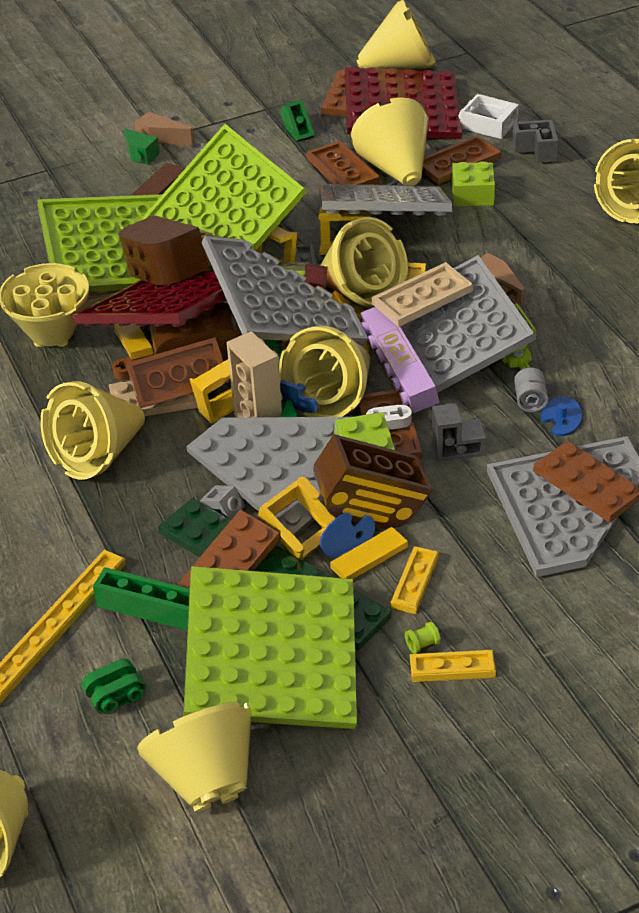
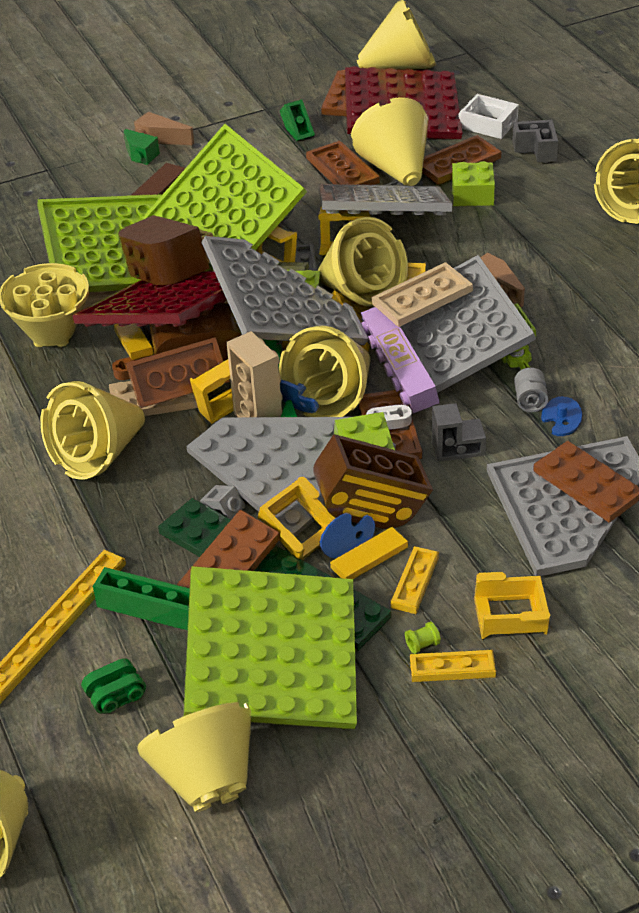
clear red brick [304,264,328,290] -> none
none -> yellow piece [474,572,550,639]

